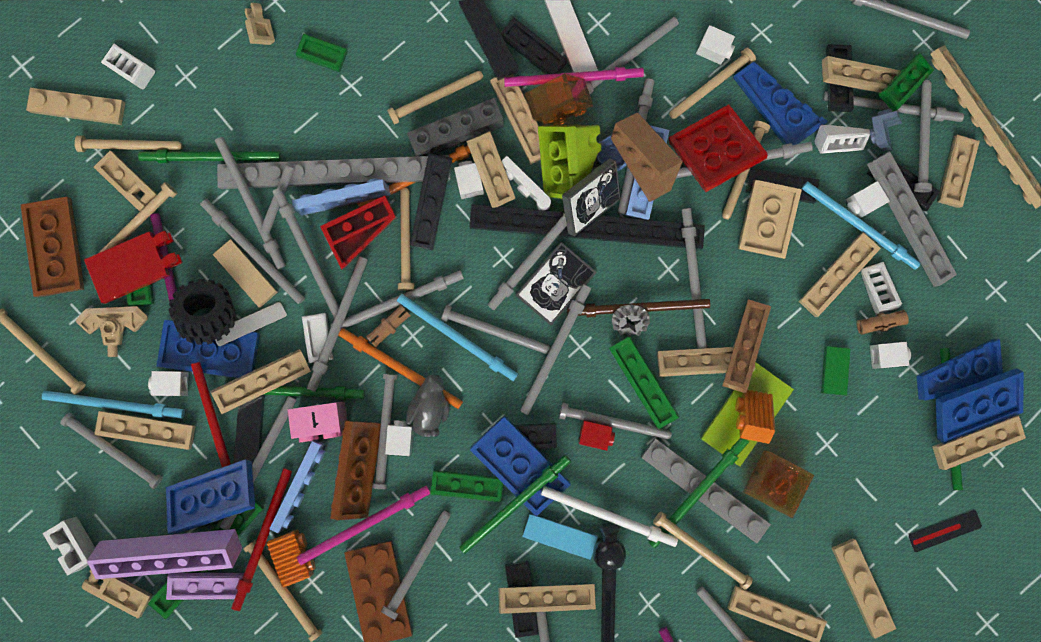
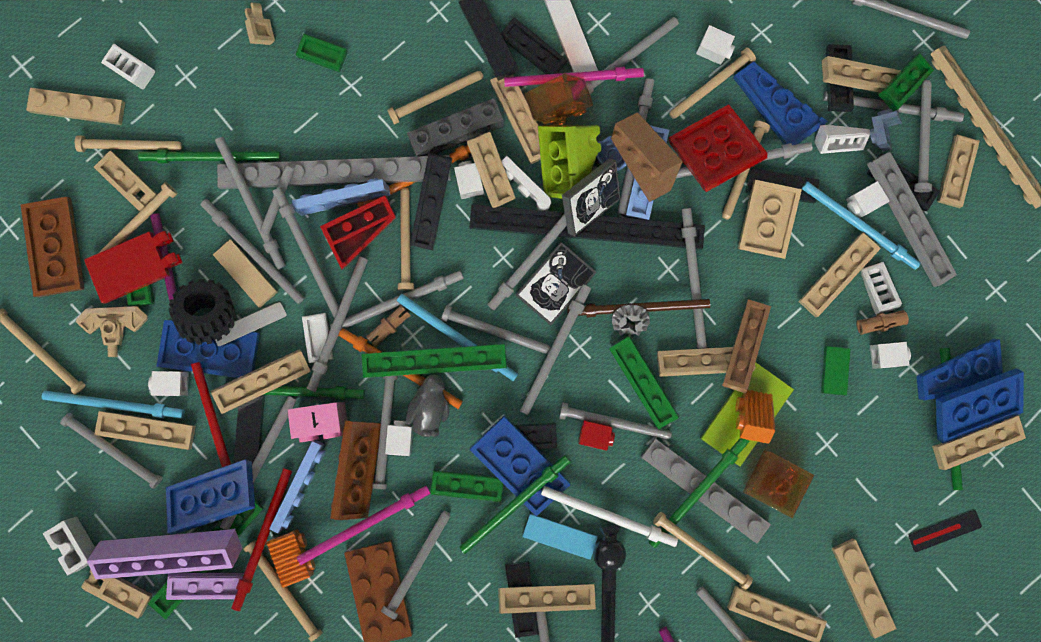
none -> green plate [361,344,507,378]

